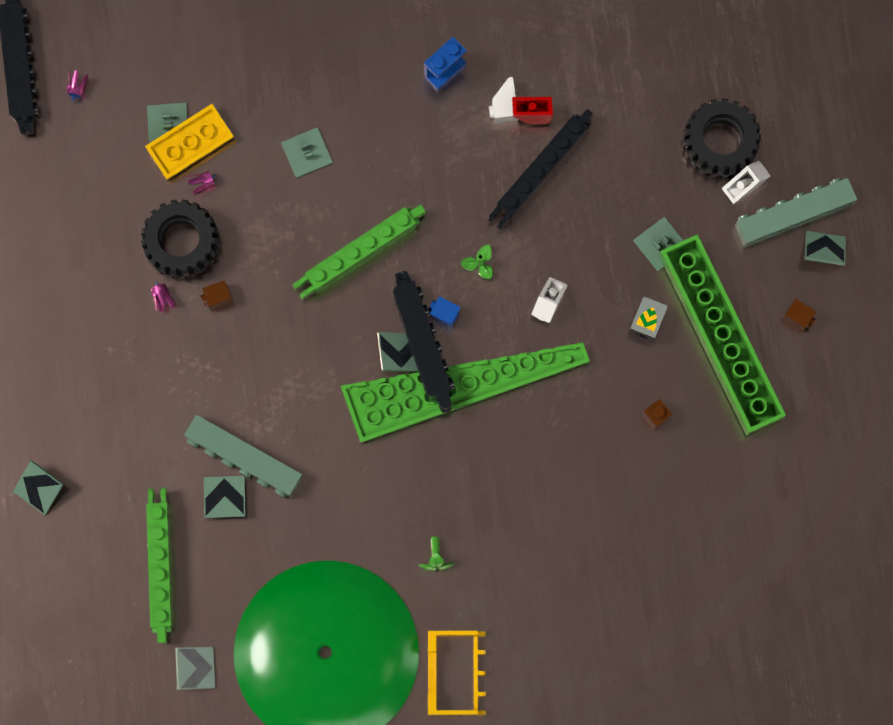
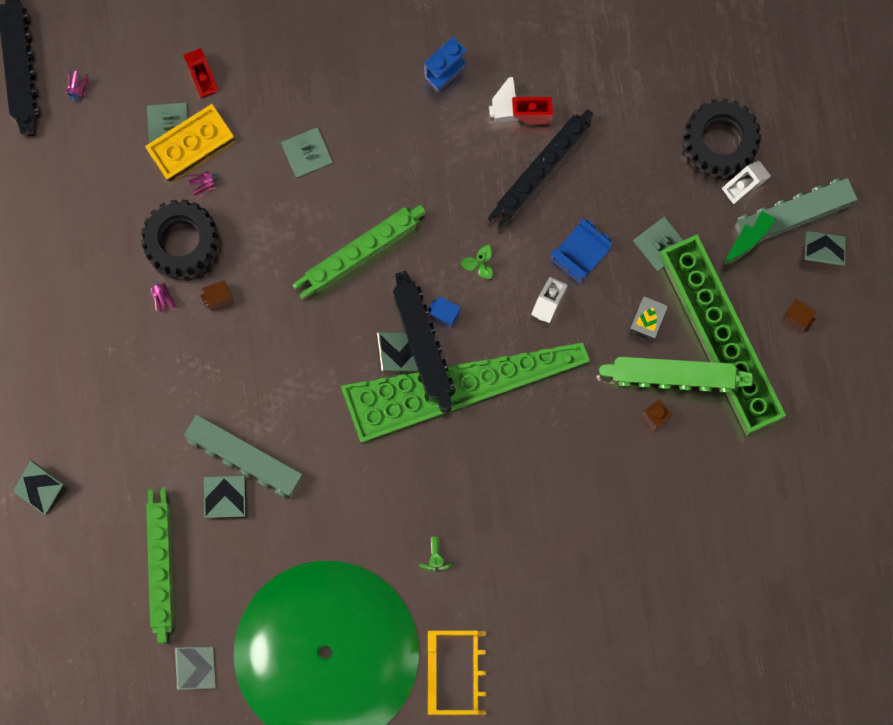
none -> red slope [183,48,219,98]
none -> blue panel [550,219,612,284]
none -> bright green hinge [599,357,753,393]
none -> green slope [724,211,776,265]

